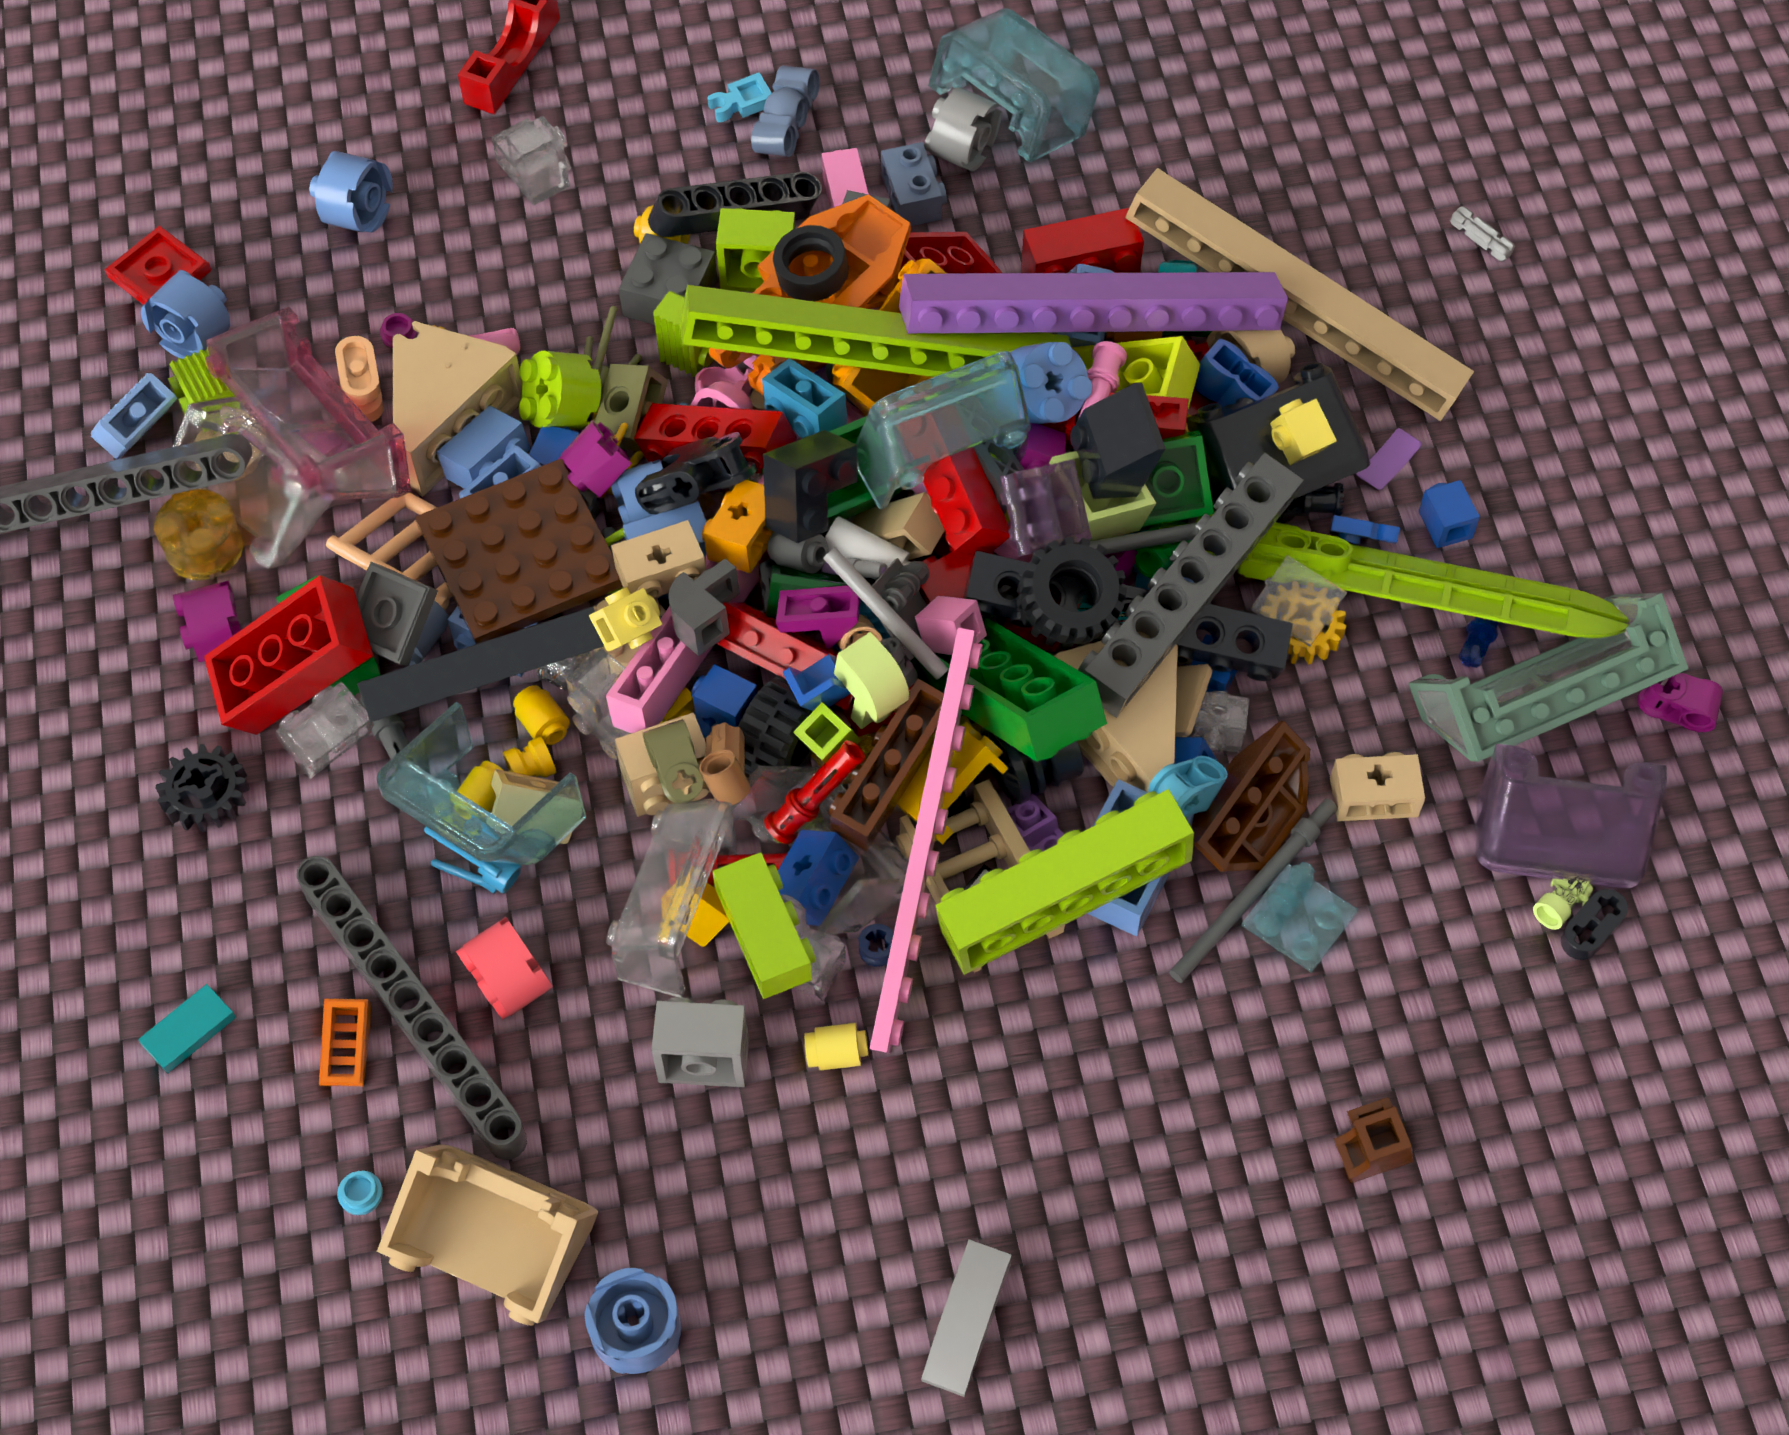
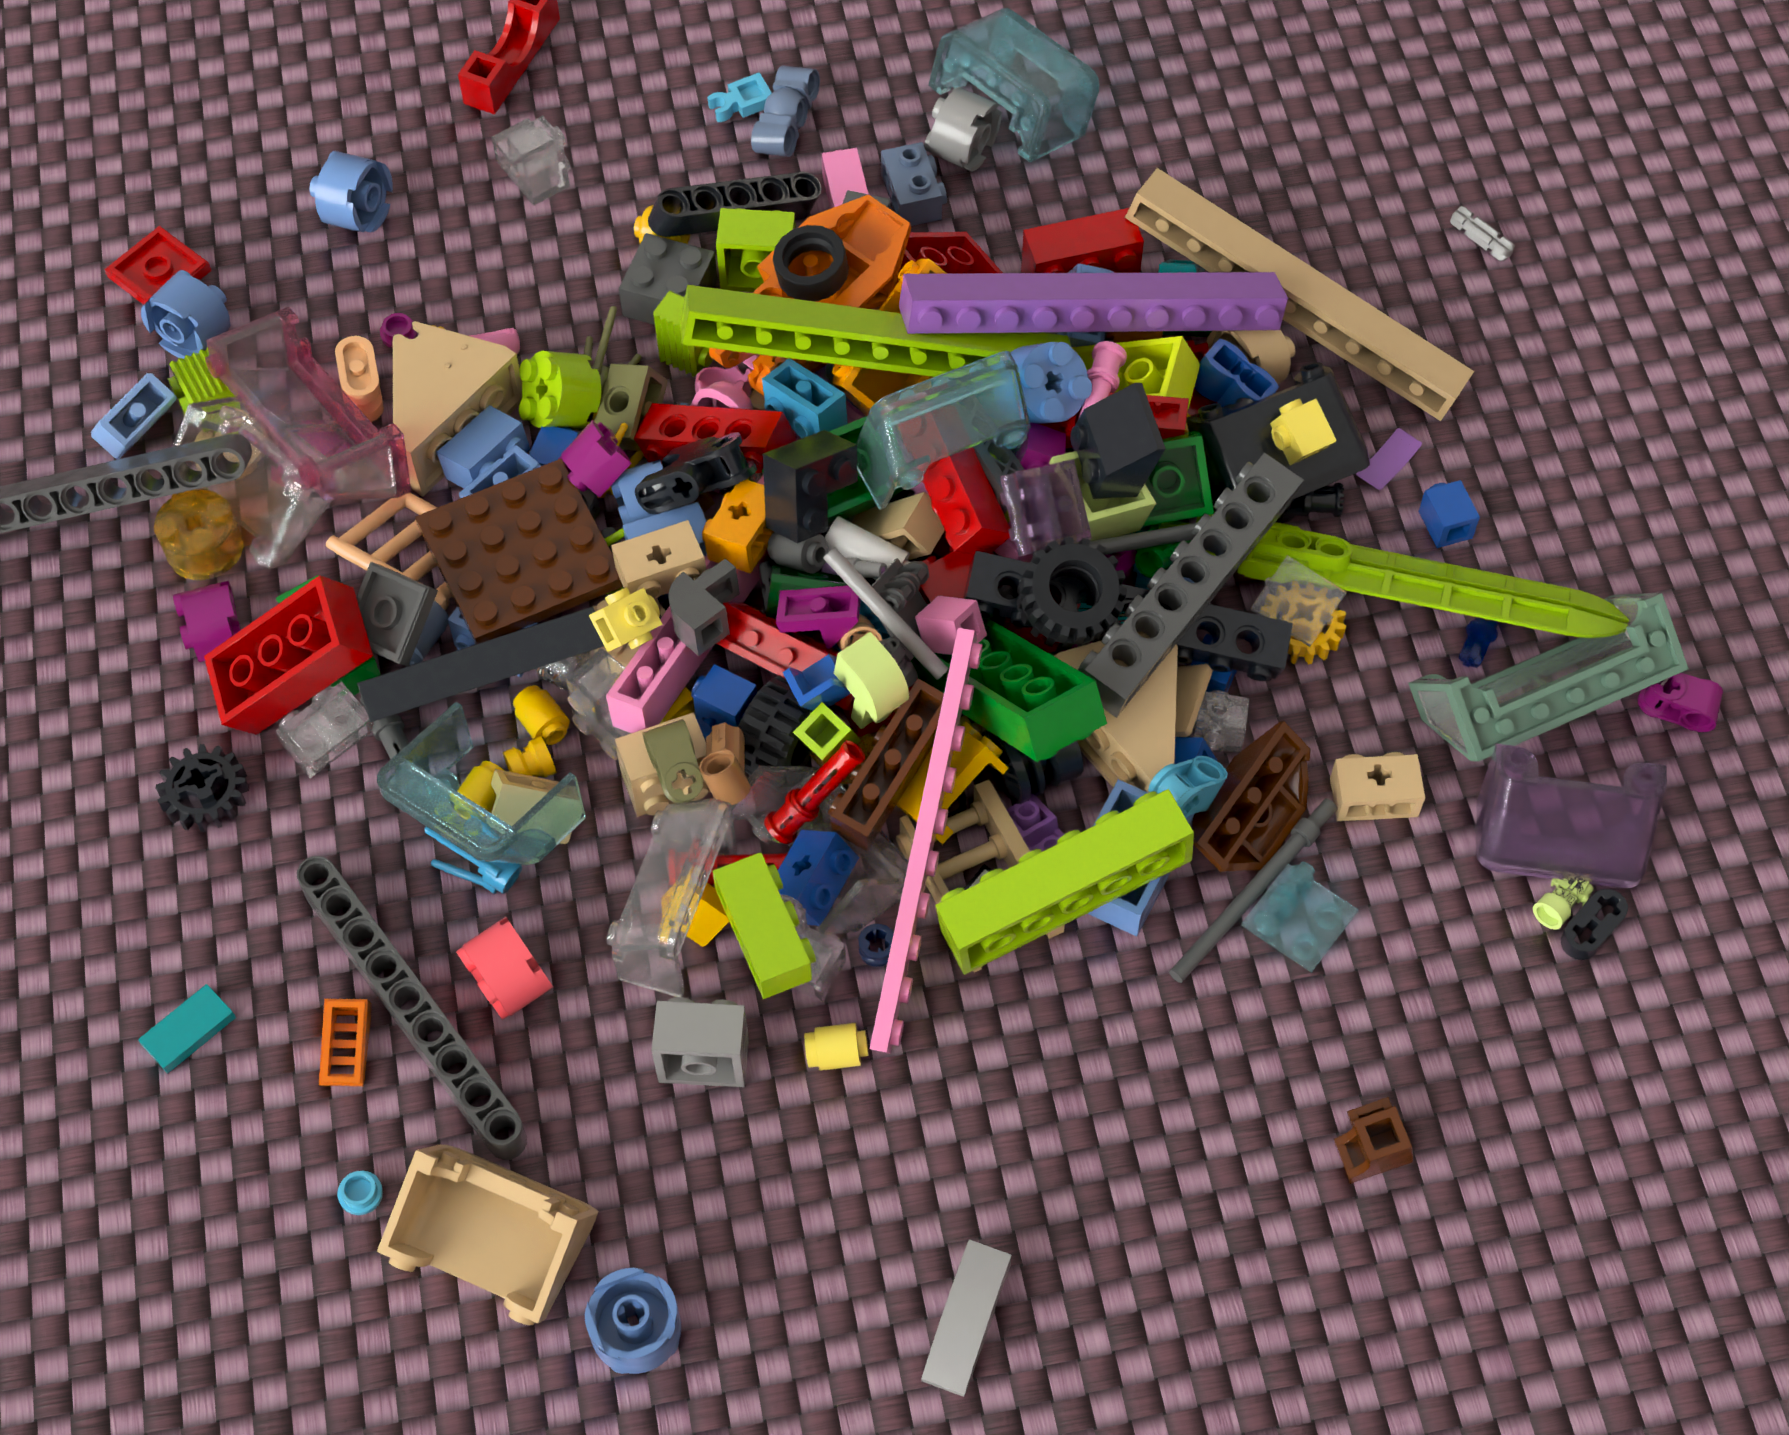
blue plate [1330,515,1400,545] -> none

